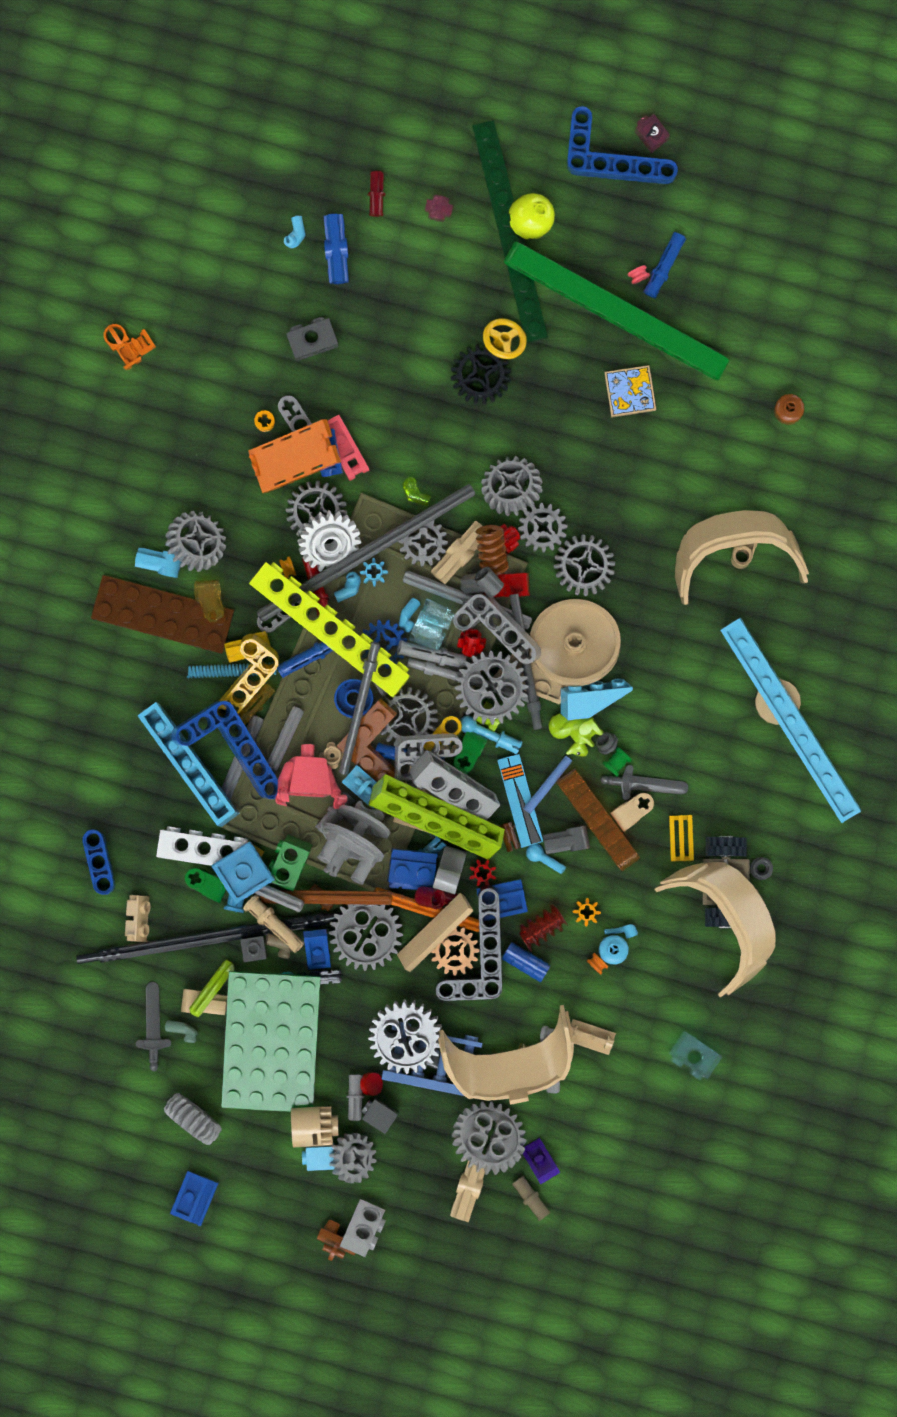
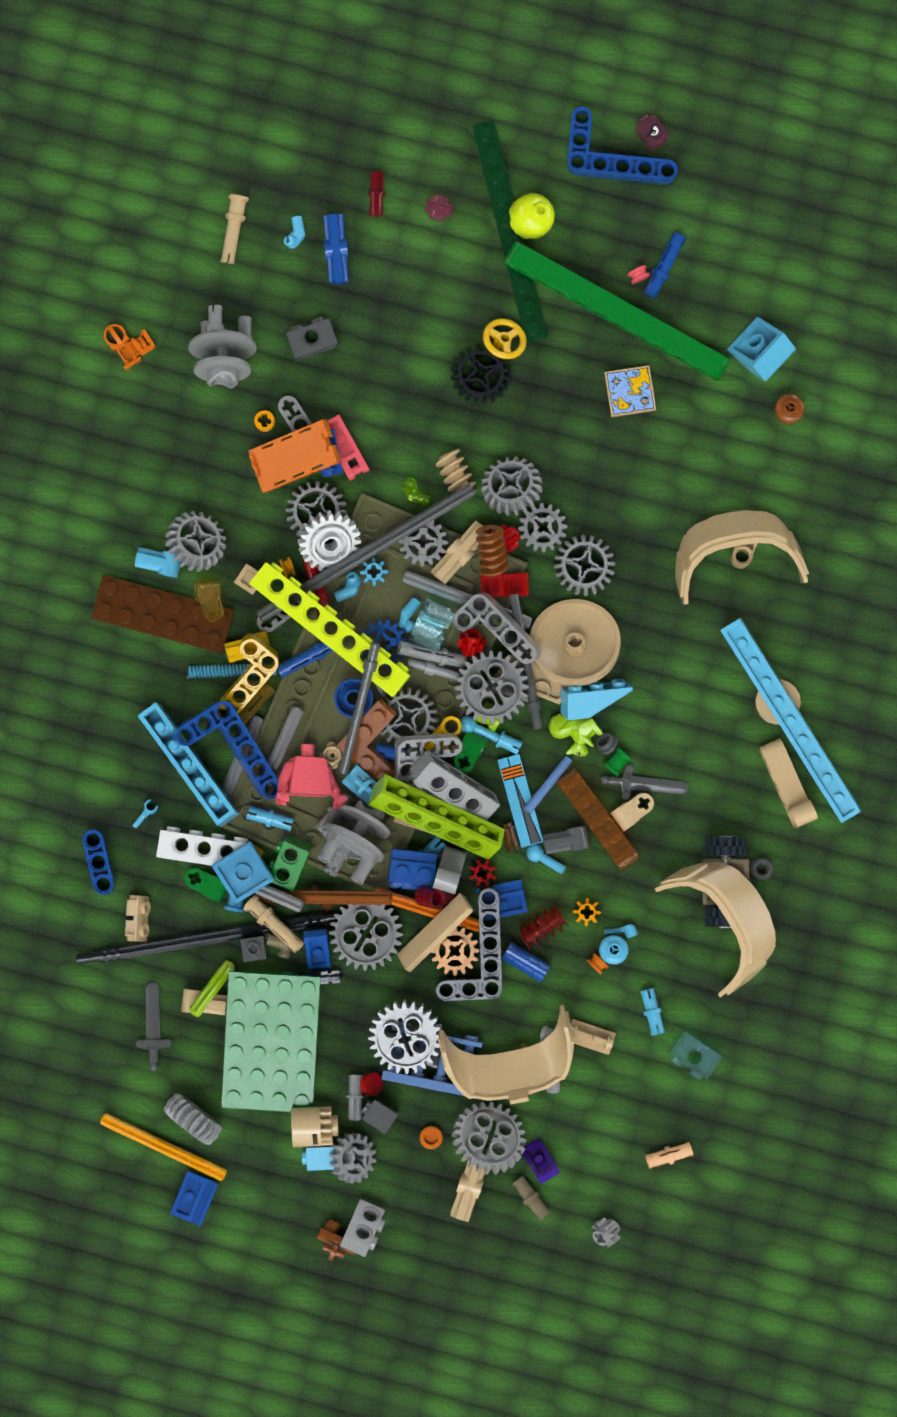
sand green arm [165,1020,198,1043] -> none
dark grey piece [460,567,504,597] -> none
yellow tile [669,815,694,862] -> none
none -> light orange axle [100,1113,227,1181]
none -> medium azure hand [132,799,158,829]
none -> light grey piece [188,305,257,389]
none -> tan pin [220,194,249,265]
none -> tan plate [234,564,258,595]
none -> medium azure pin [246,805,294,832]
none -> orange tile [420,1126,443,1149]
none -> tan piece [436,449,479,492]
none -> light grey gear [592,1217,621,1248]
none -> medium azure pin [640,988,665,1036]
none -> light nougat pin [645,1142,693,1169]
none -> medium azure slope [727,317,796,382]
none -> tan beam [759,738,818,828]

